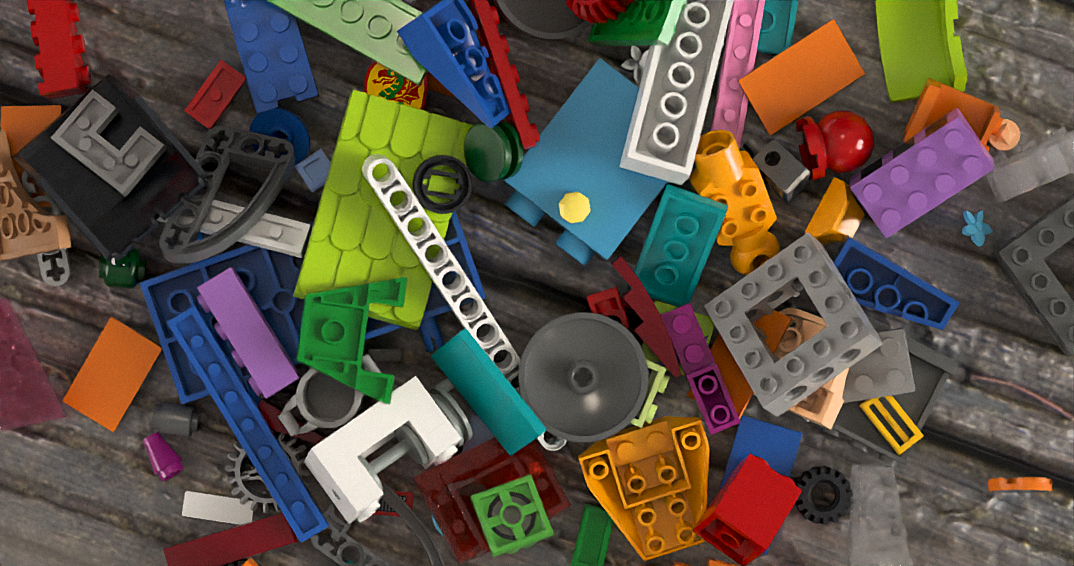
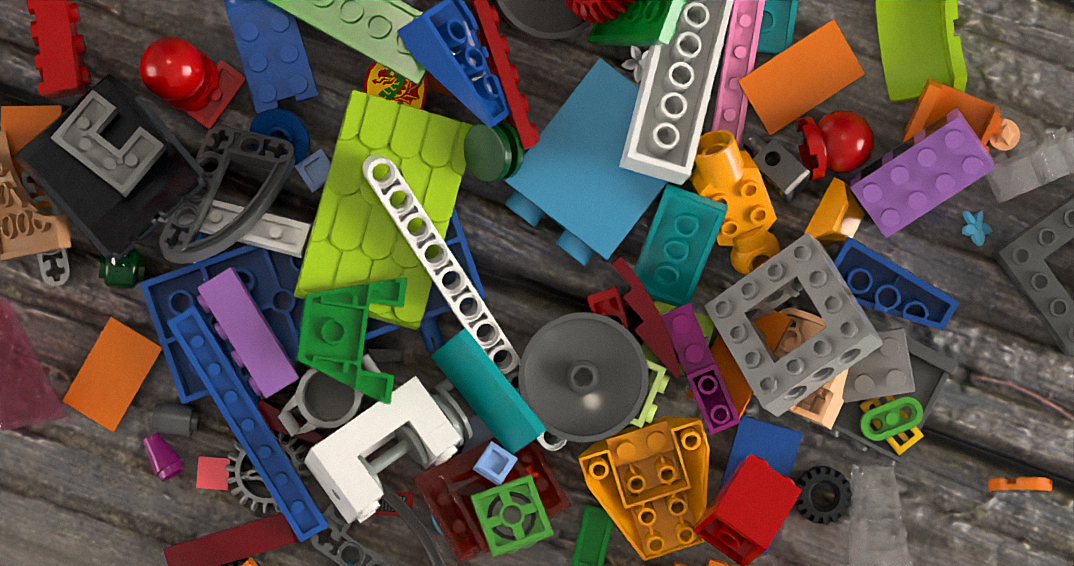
white sticker [182,491,253,525] -> none
black piece [412,155,472,214] -> none
light yellow tile [559,192,590,224] -> none
none -> red tile [139,36,218,111]
none -> coral tile [196,456,231,490]
none -> light blue tile [473,441,518,486]
none -> bright green plate [860,396,923,441]

